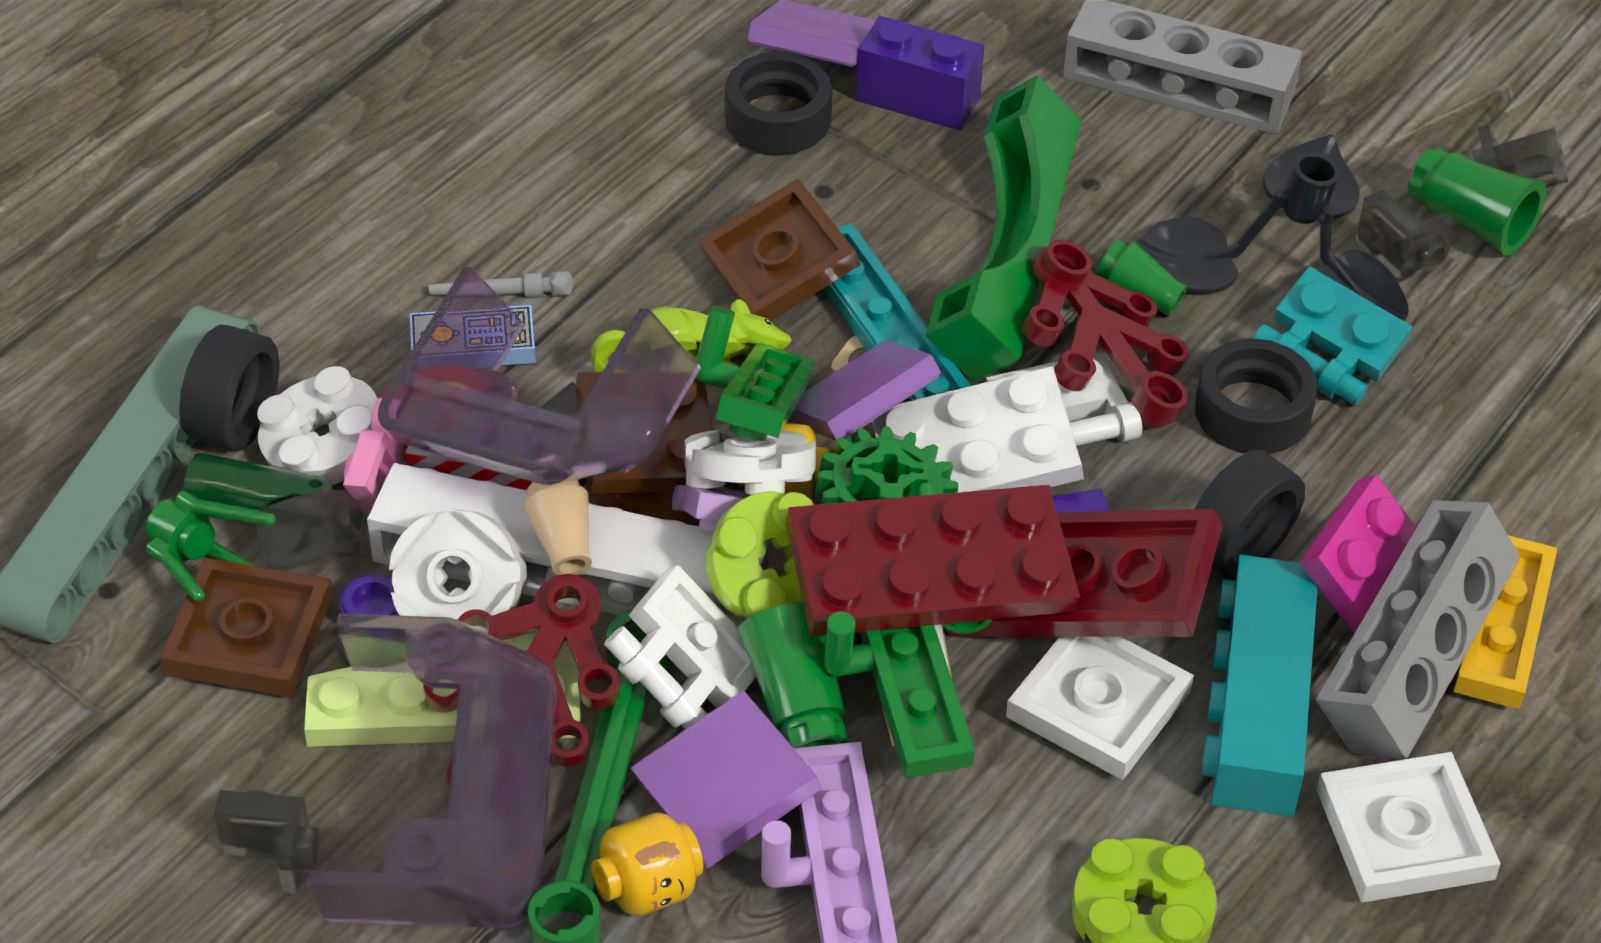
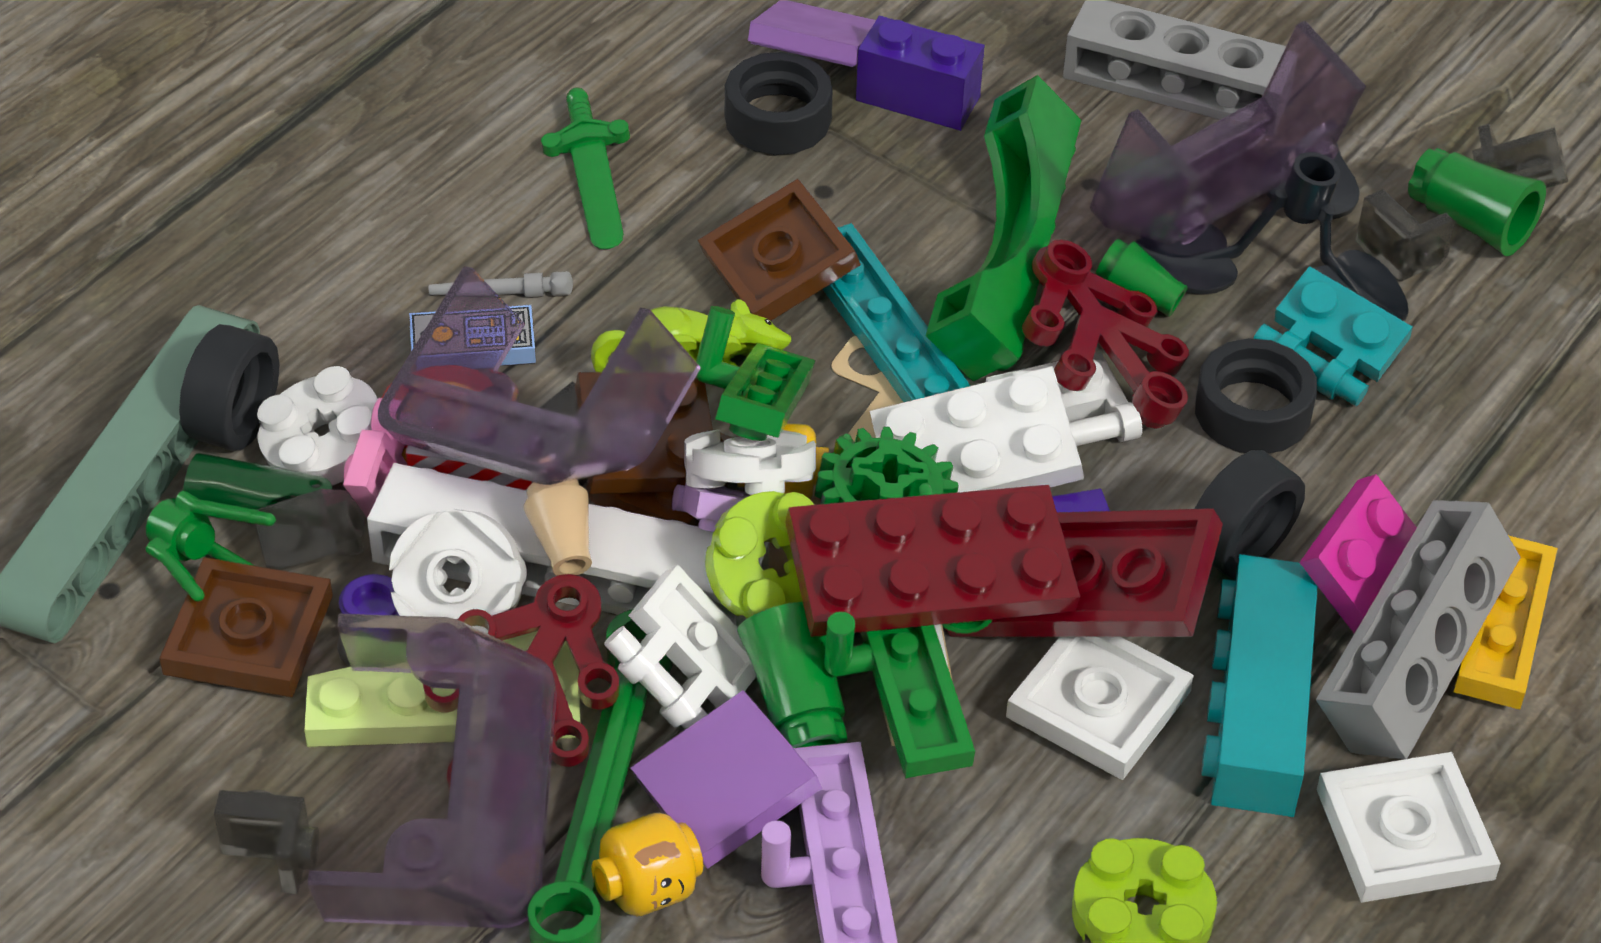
medium lavender tile [791,340,941,441] -> none
none -> green sword [541,87,630,249]
none -> clear purple windscreen [1090,21,1366,245]

